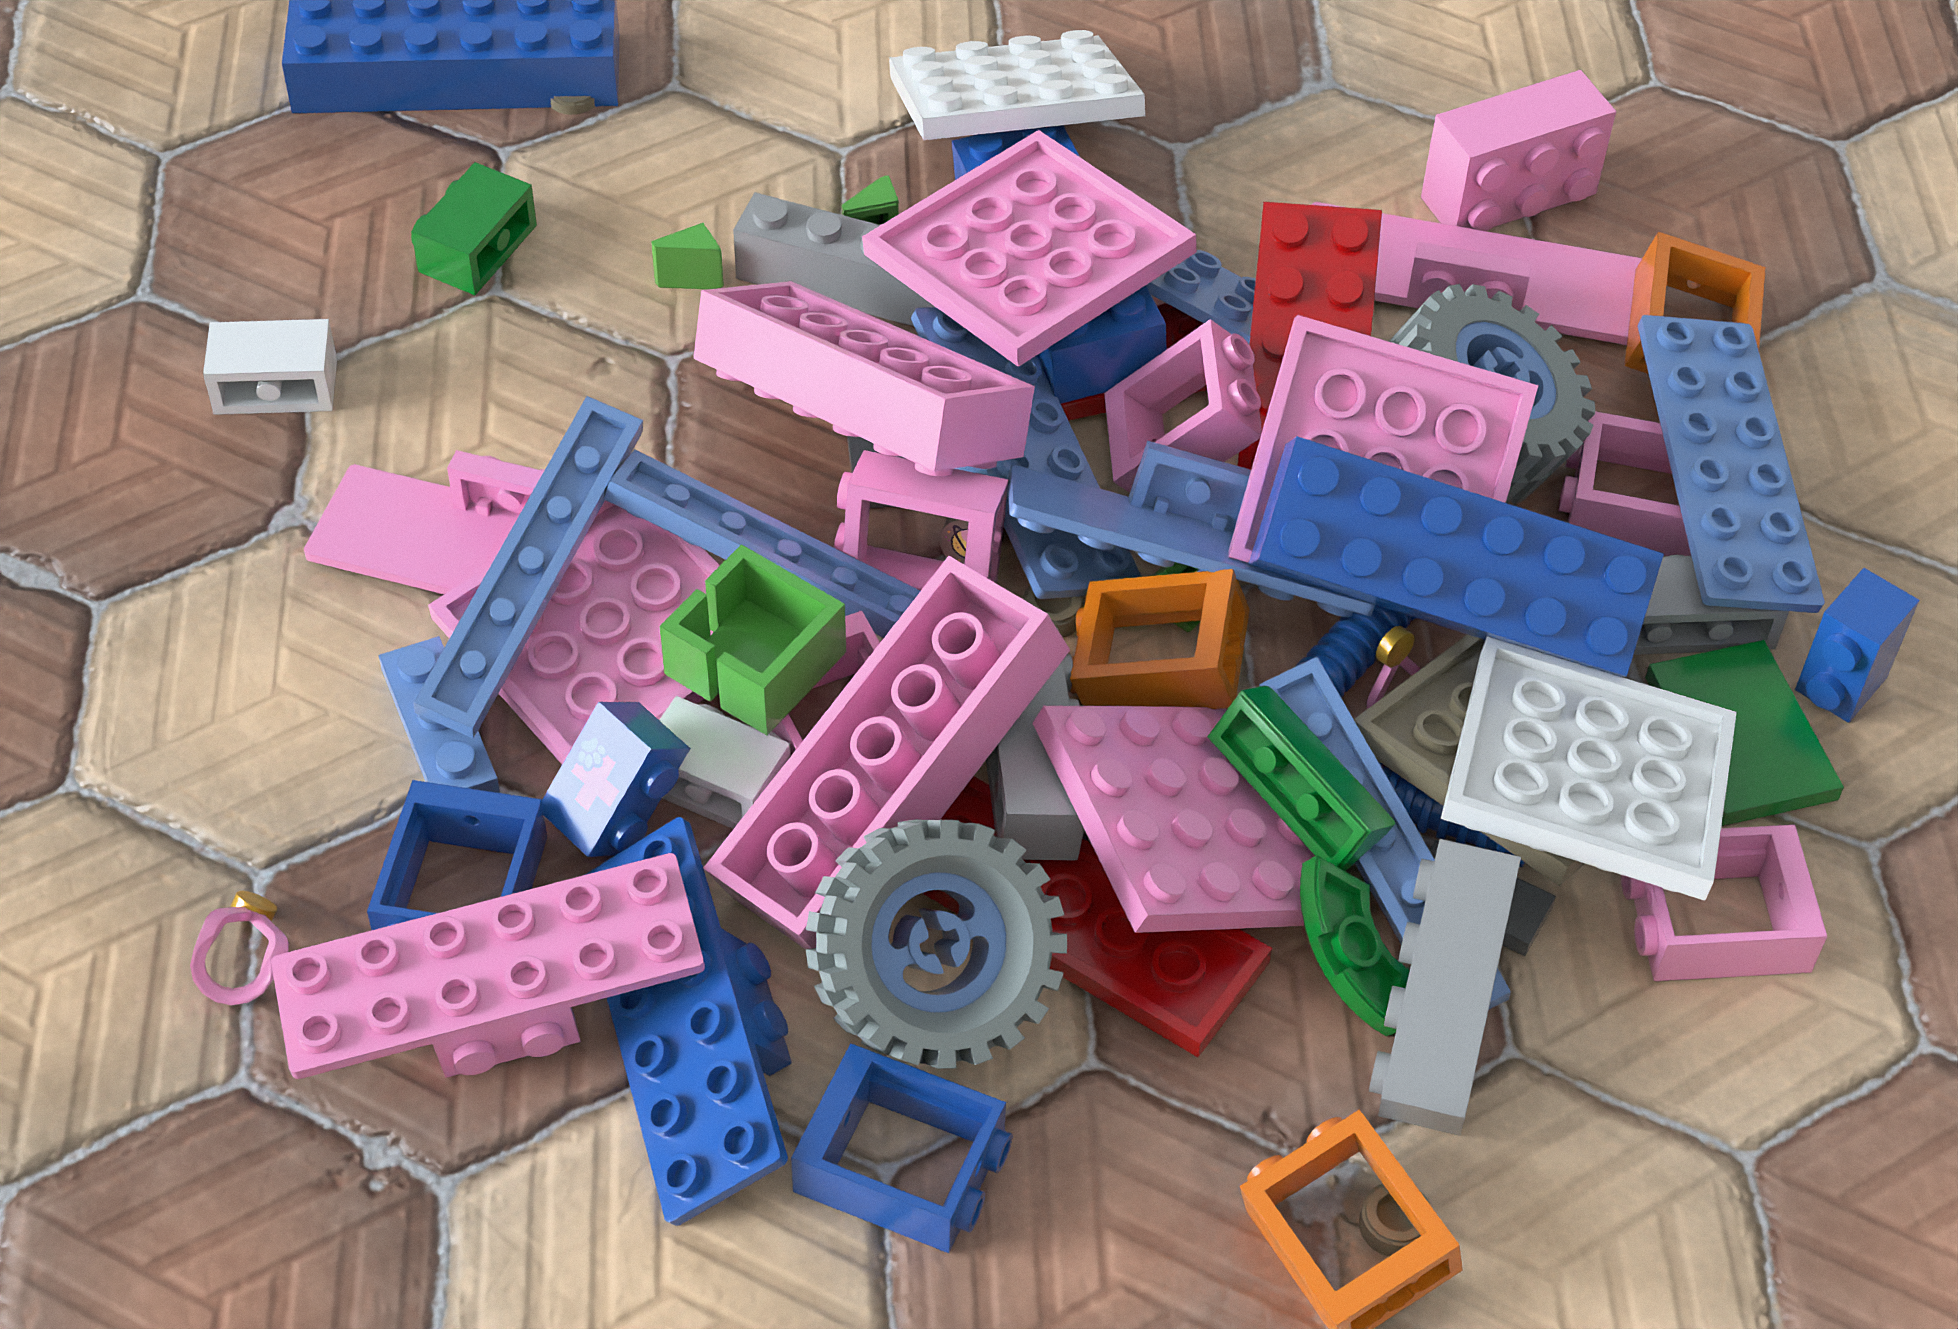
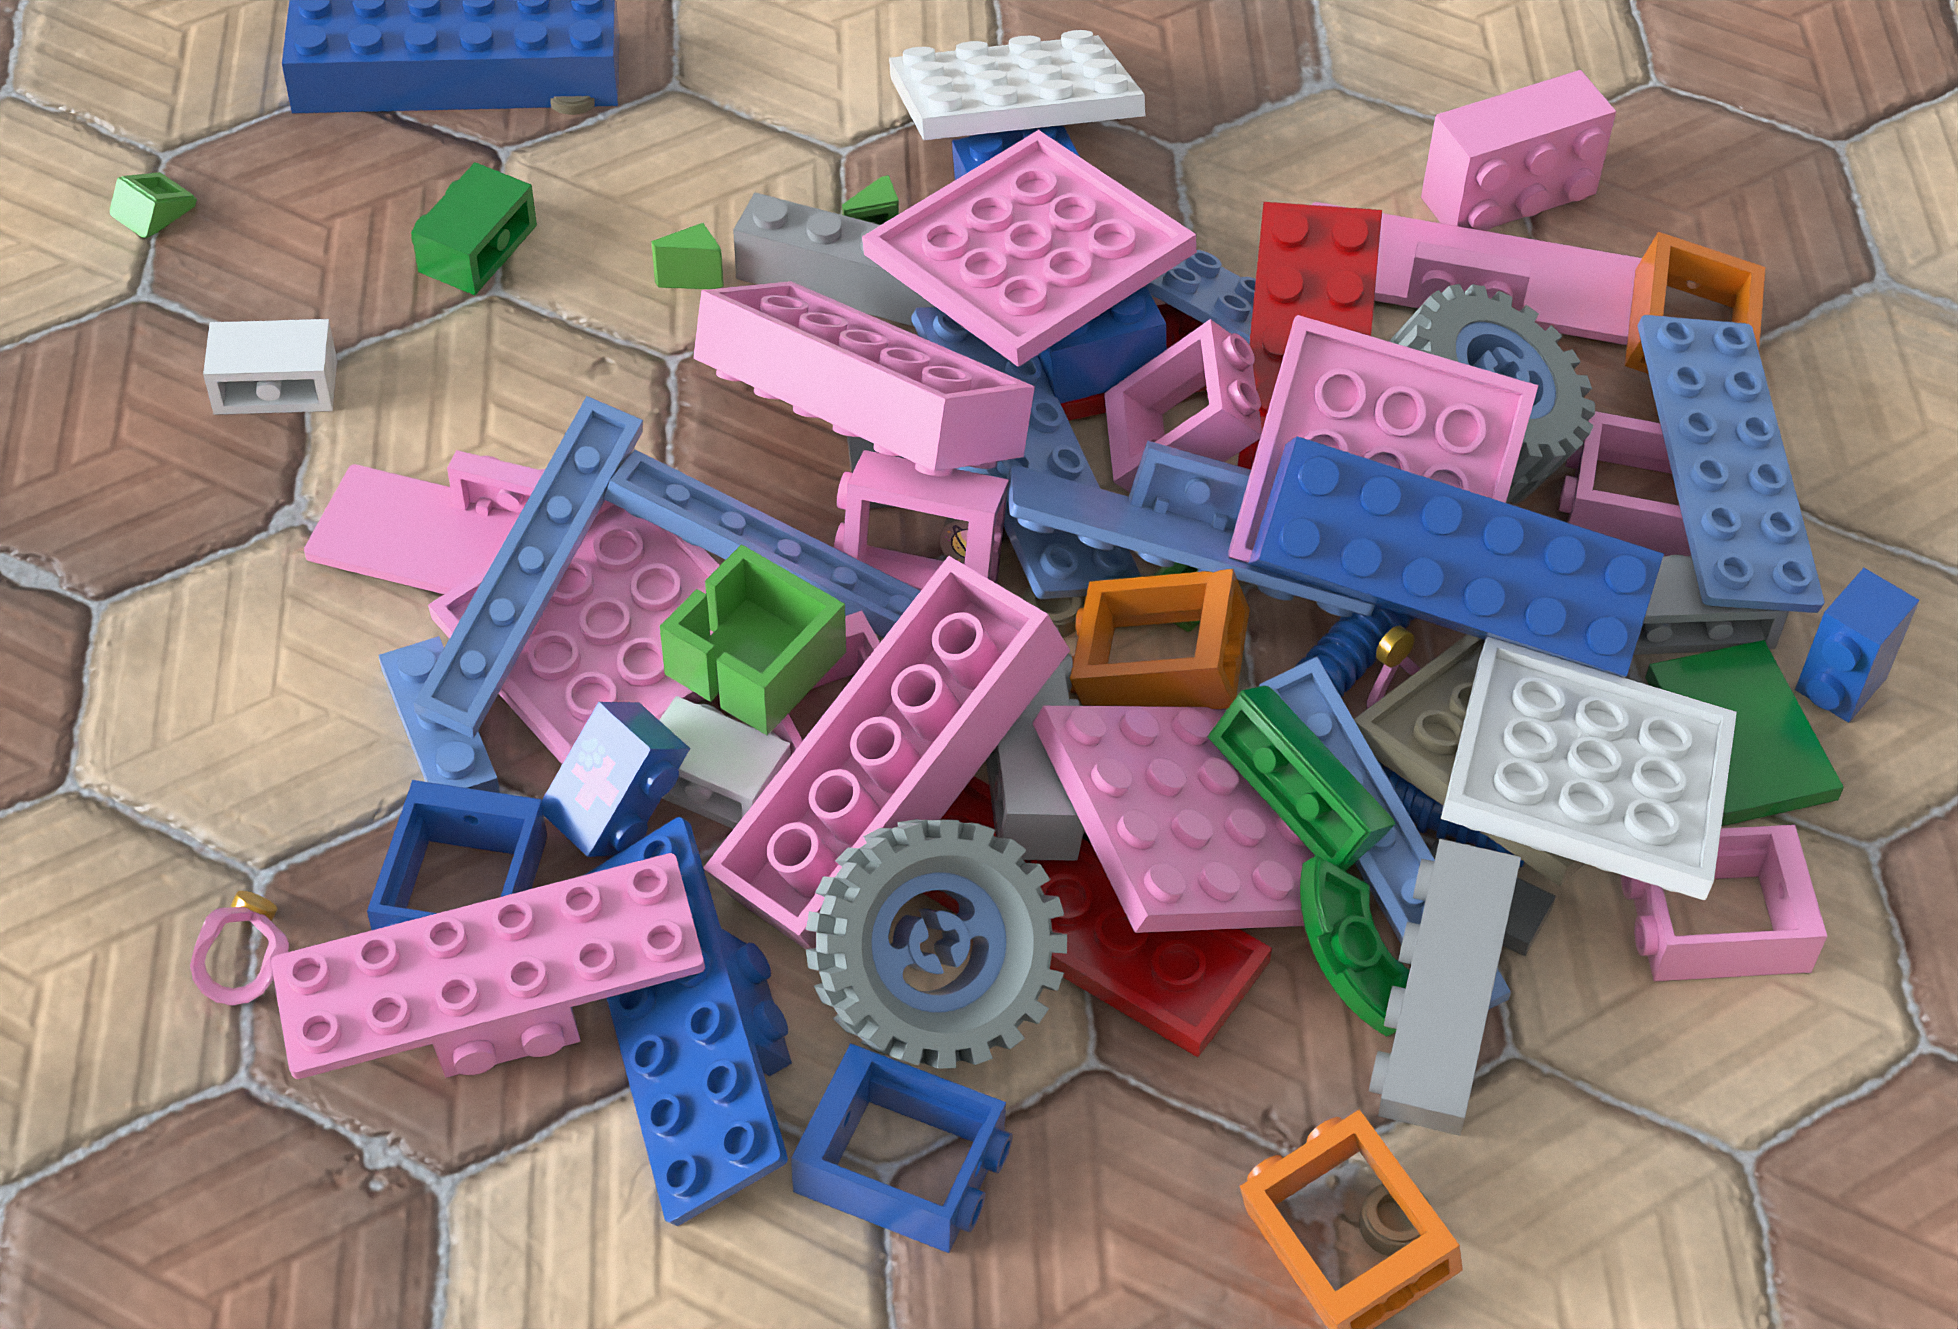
none -> bright green slope [110,172,197,238]

